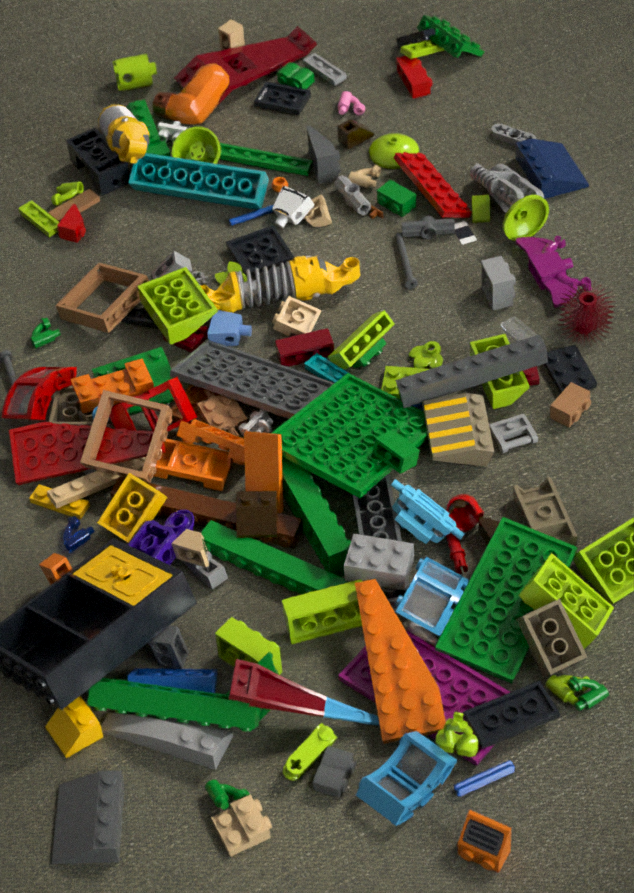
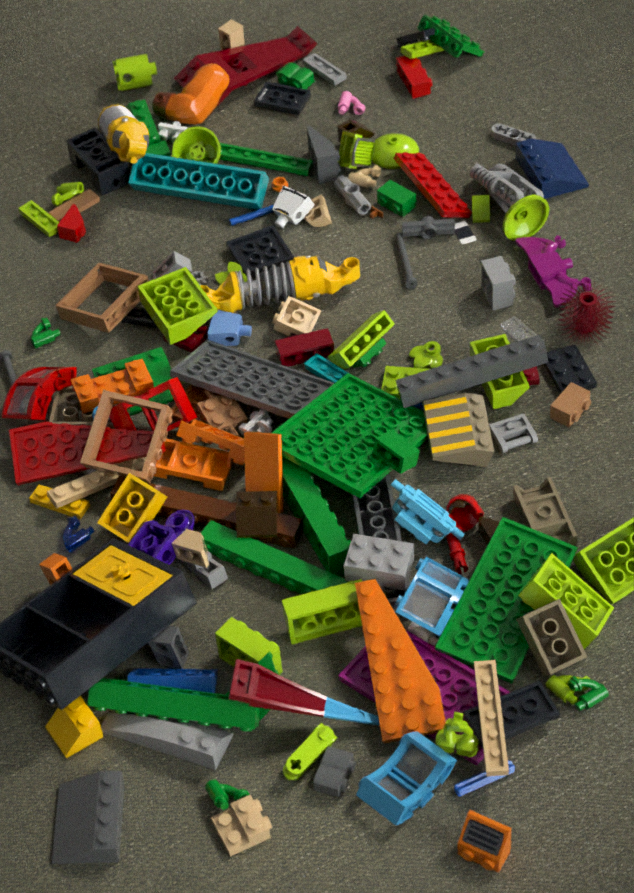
none -> lime piece [337,131,375,169]
none -> tan plate [474,660,509,776]

